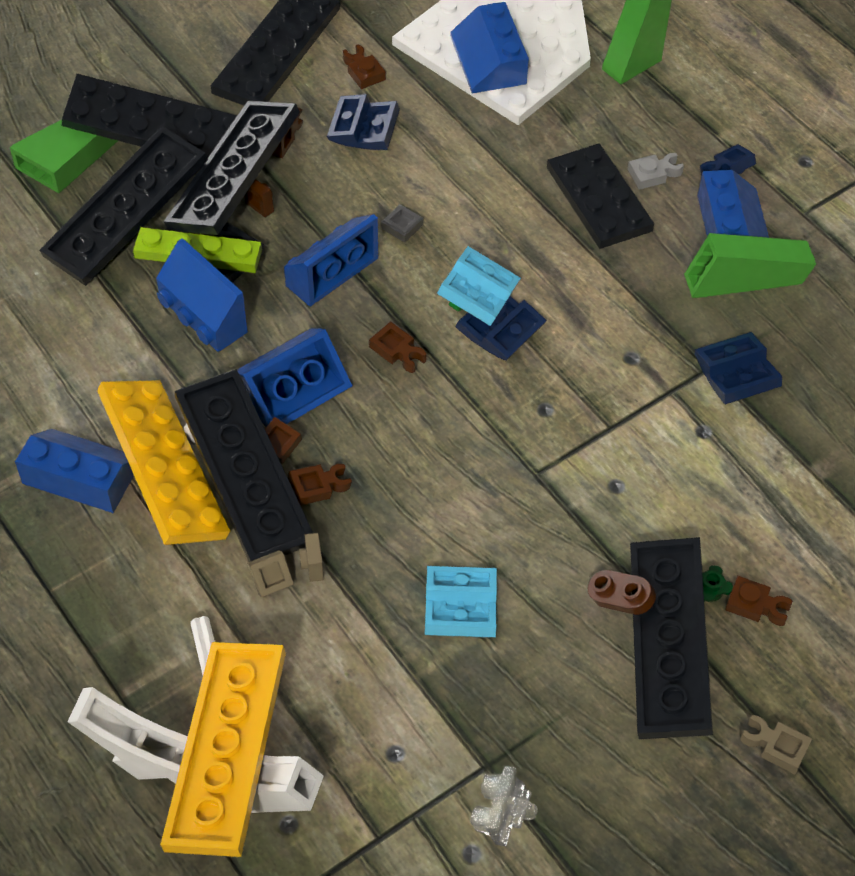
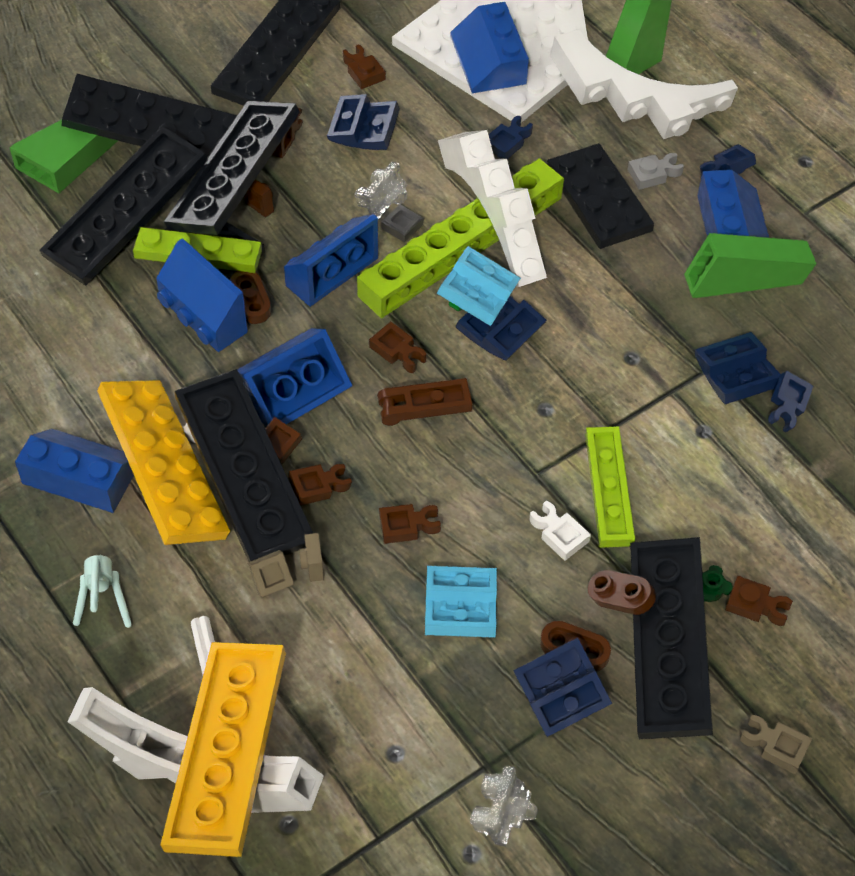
none -> light aqua plant [73,555,132,628]
none -> reddish brown plate [230,271,271,324]
none -> clear hips [355,162,408,219]
none -> lime brick [357,158,564,319]
none -> reddish brown plate [377,378,472,426]
none -> reddish brown plate [379,504,441,544]
none -> white arch [438,130,547,287]
none -> dark blue plate [488,115,533,159]
none -> dark blue slope [513,637,612,737]
none -> white plate [530,501,591,561]
none -> reddish brown plate [540,621,611,672]
none -> white arch [550,29,738,139]
none -> lime plate [585,426,635,548]
none -> dark blue plate [768,371,814,432]

